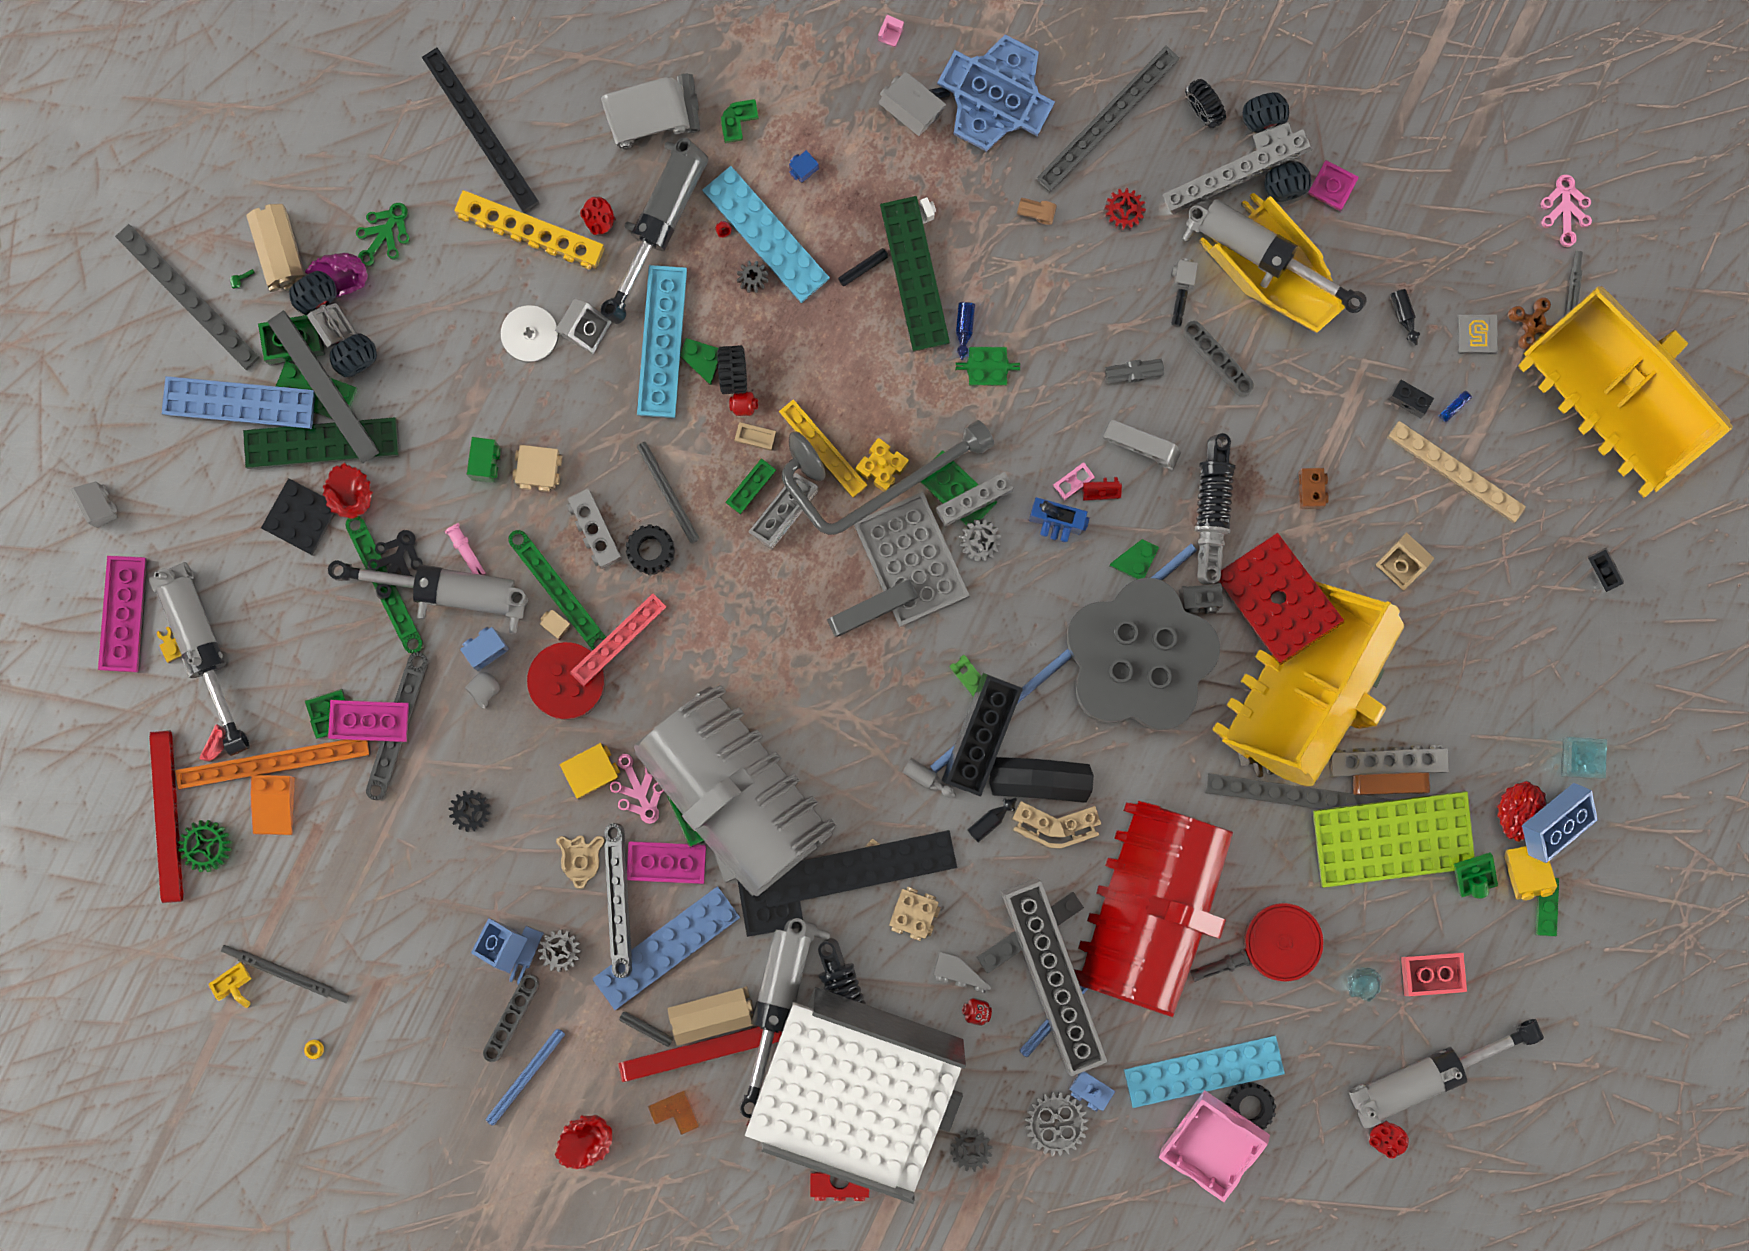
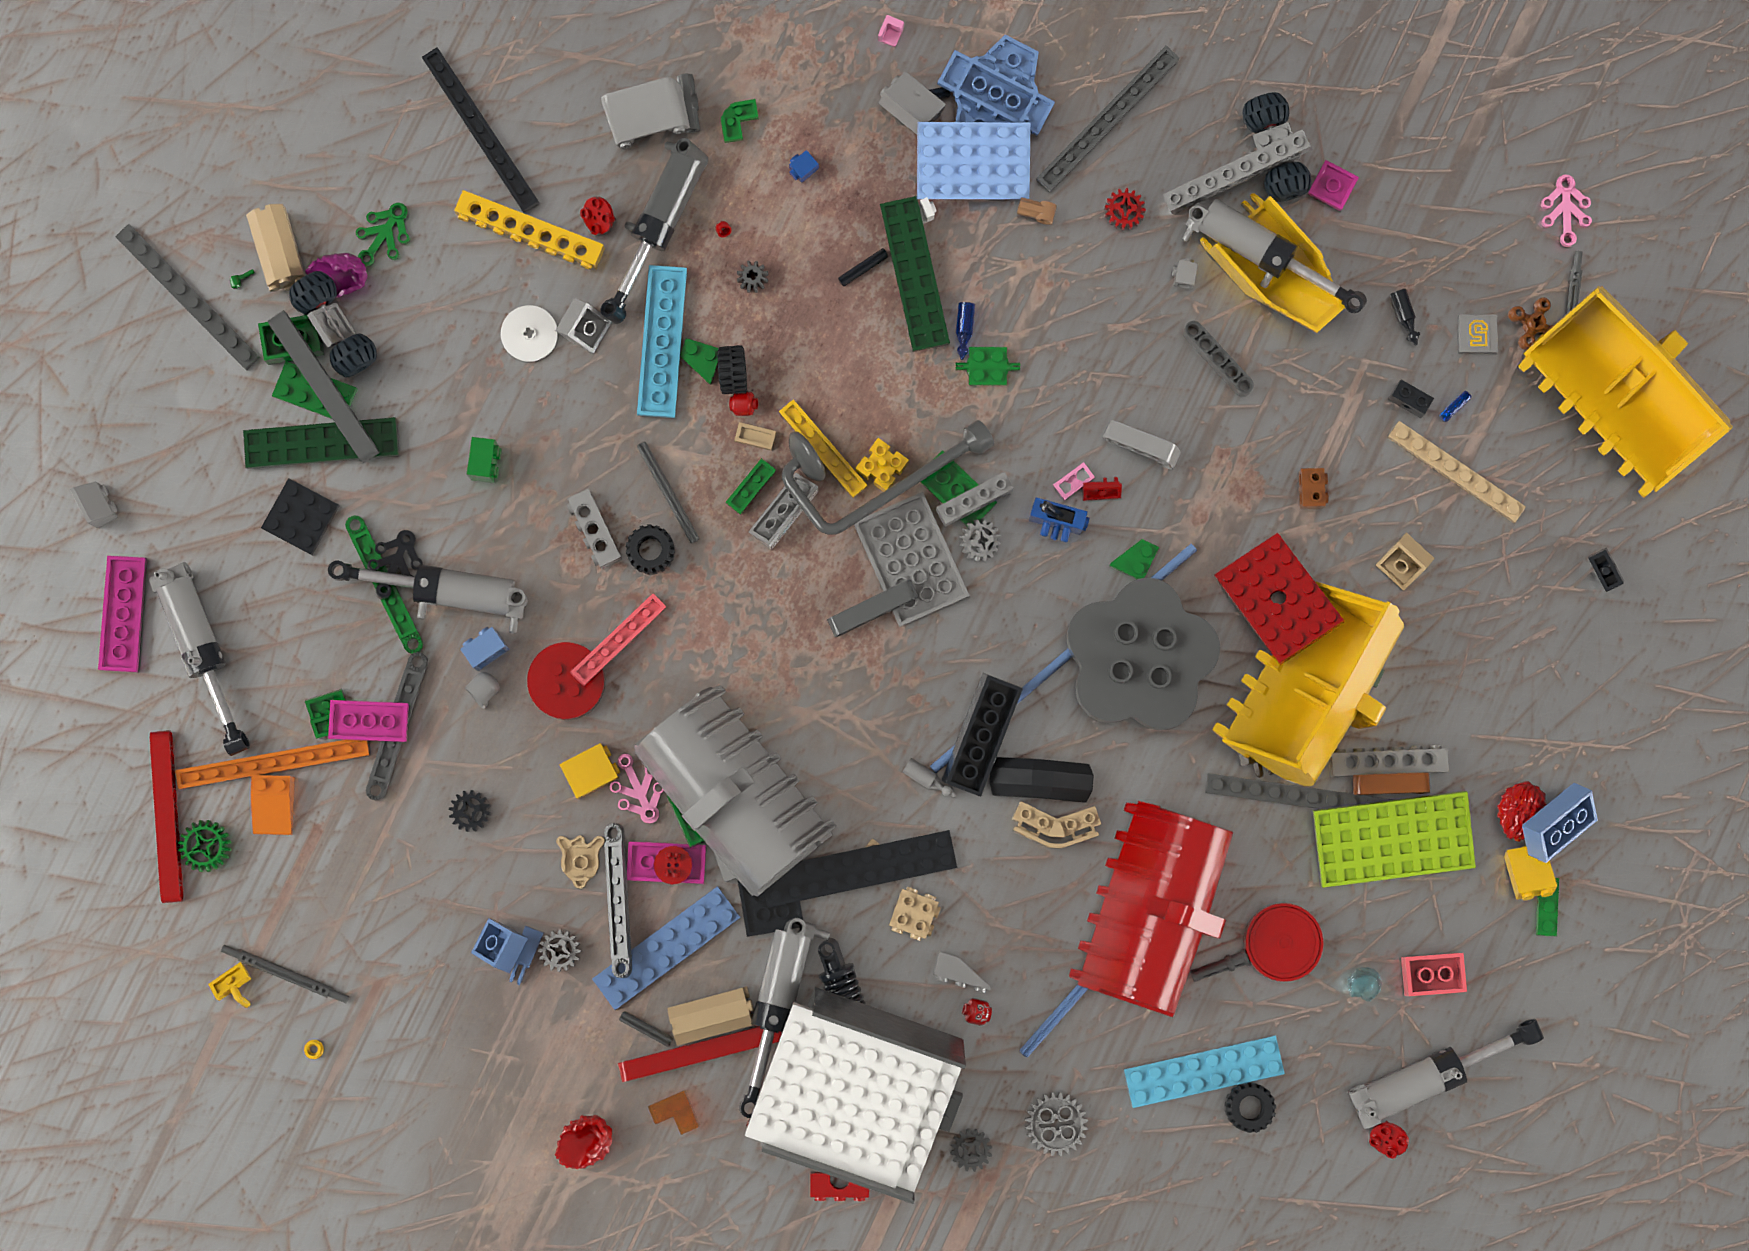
yellow plate [157,626,181,663] -> none
medium blue plate [162,376,316,429] -> none
coral plate [199,724,226,762] -> none
red hair [323,463,373,519] -> none
bright pink pin [444,523,486,575] -> none
dark grey beam [483,975,540,1062] -> none
medium blue axle [486,1029,565,1126] -> none
green plate [508,530,606,650] -> none
tan brick [513,445,562,492] -> none
tan brick [540,610,572,640] -> none
medium azure plate [702,166,830,303] -> none
bright green plate [949,655,982,697] -> none
black wheel [967,798,1017,843] -> none
dark grey brick [976,892,1084,973] -> none
light grey brick [1001,878,1107,1076] -> none
medium blue brick [1069,1071,1115,1112] -> none
dark grey piece [1105,358,1164,384] -> none
bright pink tile [1159,1090,1270,1202] -> none
black axle [1171,289,1188,326] -> none
dark grey hinge [1179,583,1223,615] -> none
black gear [1185,79,1226,128] -> none
black piece [1194,433,1236,585] -> none
green plate [1454,852,1498,899] -> none
clear light blue brick [1561,737,1607,779] -> none
none -> red plate [654,846,692,885]
none -> light blue plate [917,122,1030,199]

